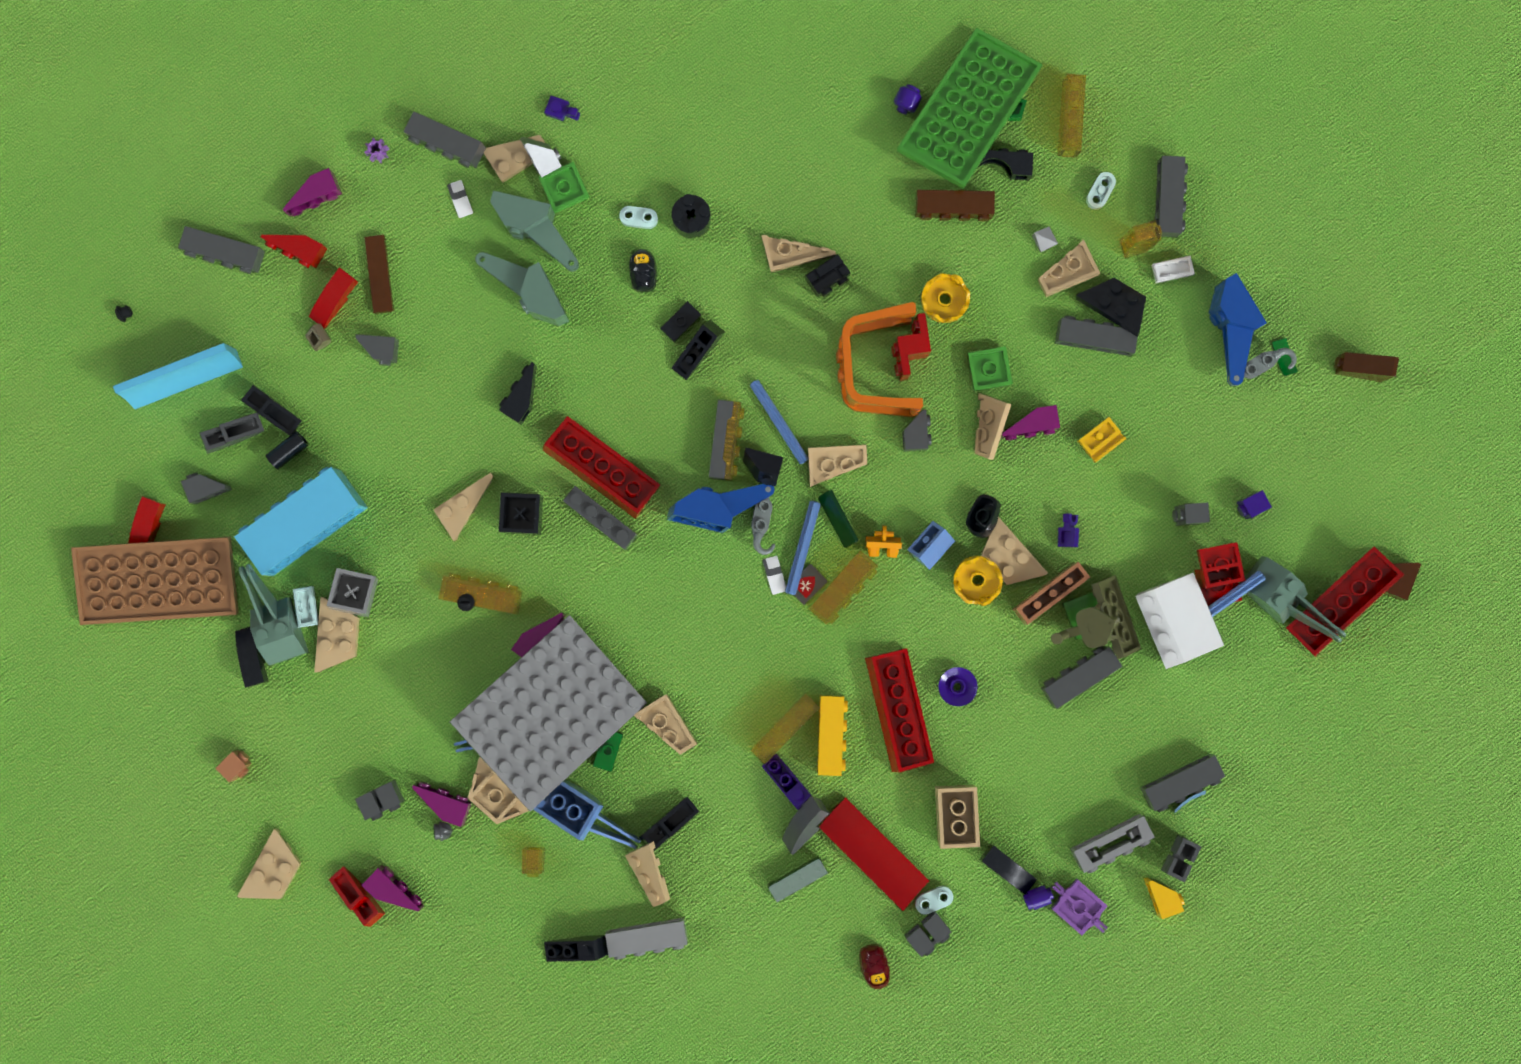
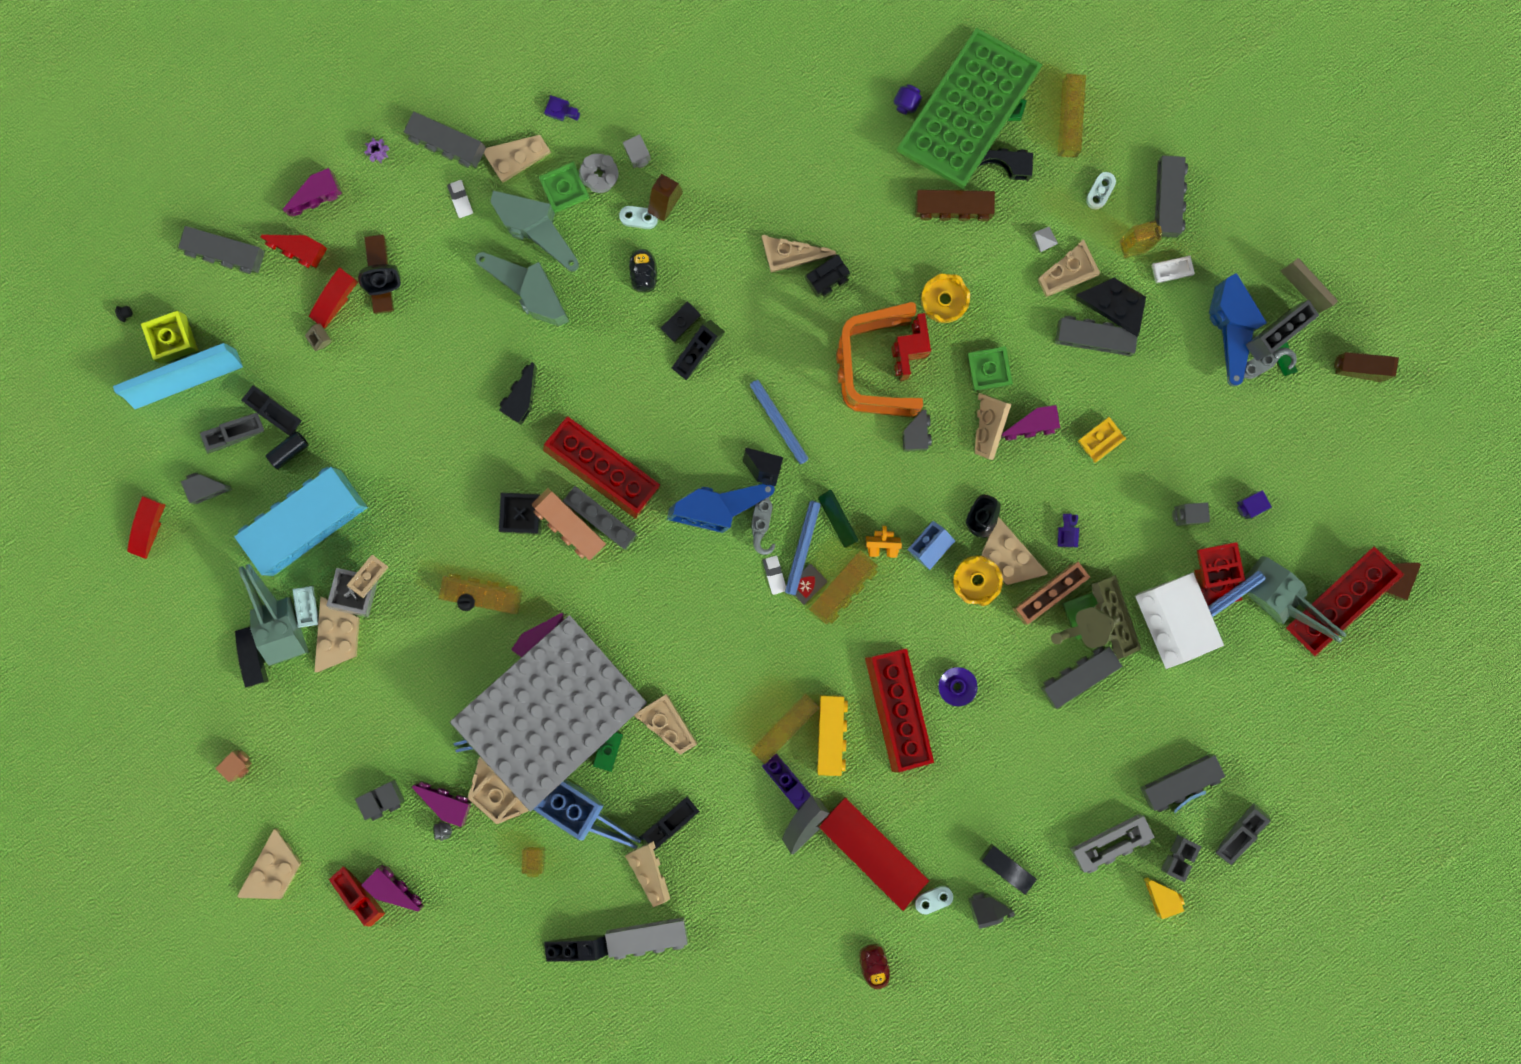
medium nougat plate [71,536,239,625] -> none
dark grey slope [356,334,399,366] -> none
tan wing [433,473,494,541] -> none
slope [520,137,562,178] -> none
black brick [672,194,711,238] -> none
piece [709,400,745,481] -> none
slope [767,856,828,902] -> none
tan wing [808,444,867,487] -> none
dark grey piece [904,911,951,957] -> none
tan brick [935,785,980,849] -> none
dark purple brick [1023,885,1054,910] -> none
medium lavender plate [1051,878,1108,935] -> none
none -> neon yellow brick [141,311,198,364]
none -> tan plate [347,555,389,598]
none -> black piece [358,264,401,295]
none -> nougat brick [532,488,606,561]
none -> light grey plate [579,154,618,193]
none -> light grey brick [623,134,651,168]
none -> reddish brown slope [647,174,683,221]
none -> dark grey slope [968,892,1015,929]
none -> dark grey slope [1215,803,1271,865]
none -> dark grey brick [1246,300,1319,361]
none -> dark tan tile [1281,258,1338,313]

